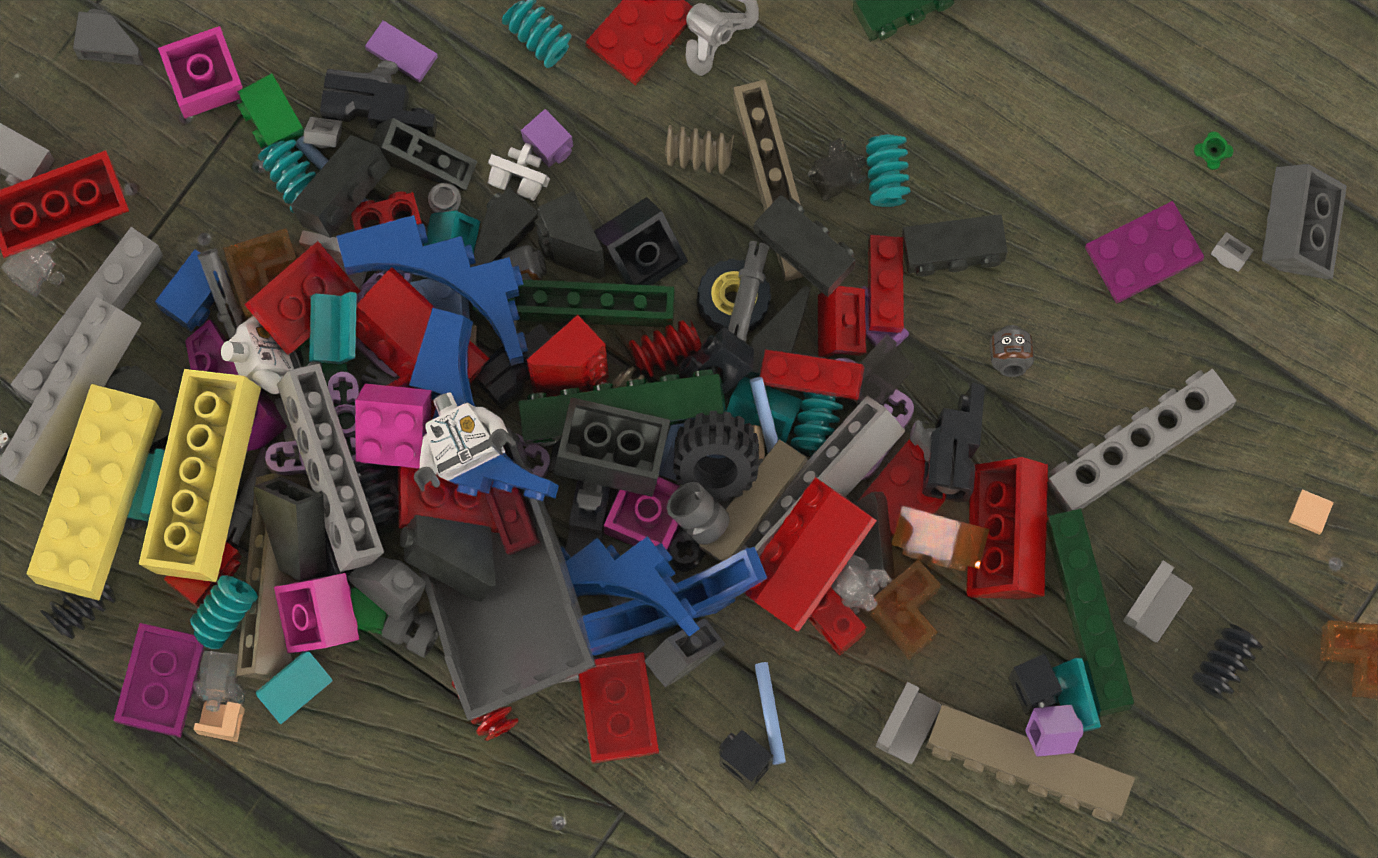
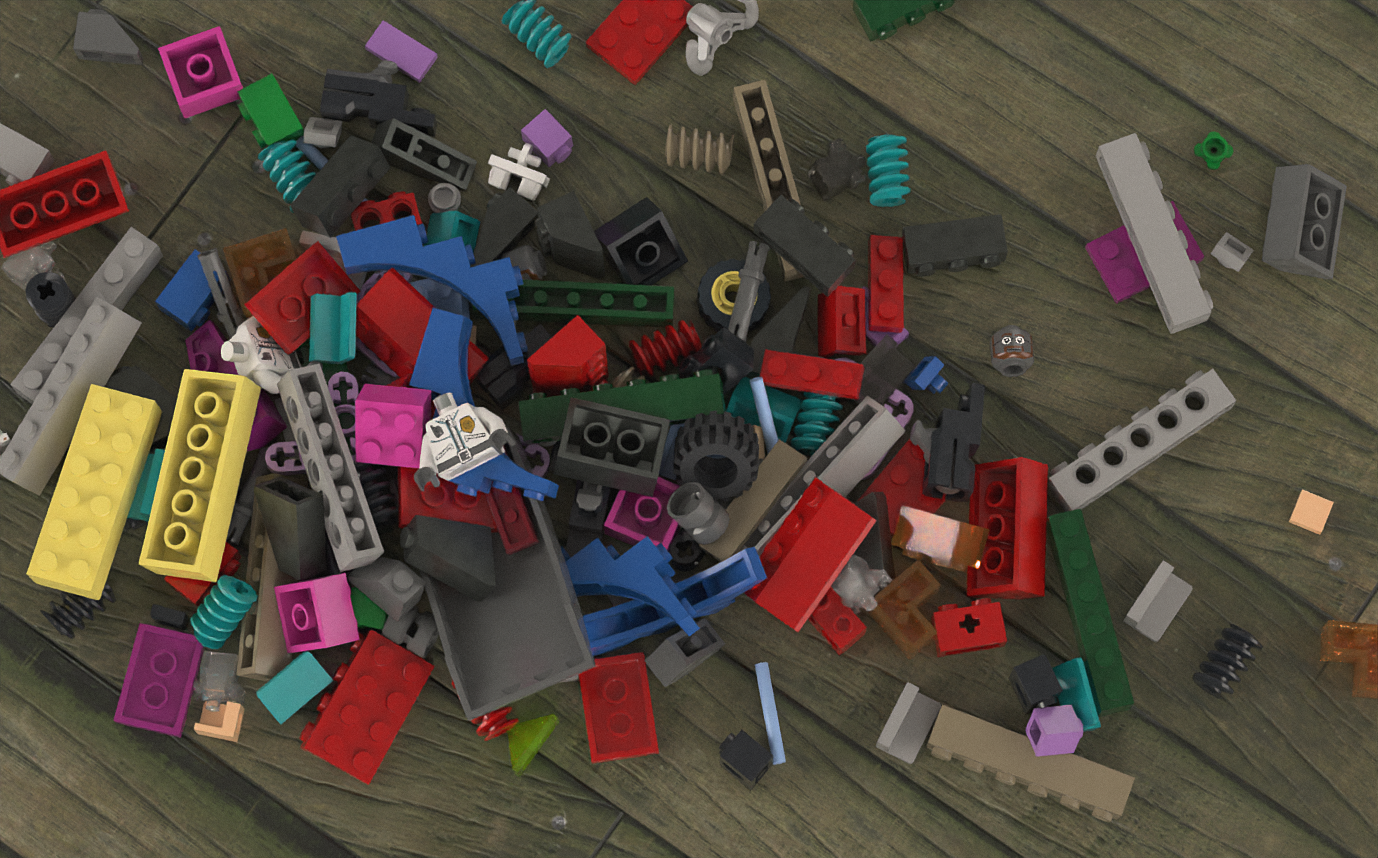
none -> black piece [25,272,76,328]
none -> black tile [150,604,190,631]
none -> red bracket [299,629,435,785]
none -> clear neon green slope [507,714,559,777]
none -> blue tile [904,356,948,394]
none -> red brick [931,598,1007,658]
none -> light grey brick [1096,133,1213,334]

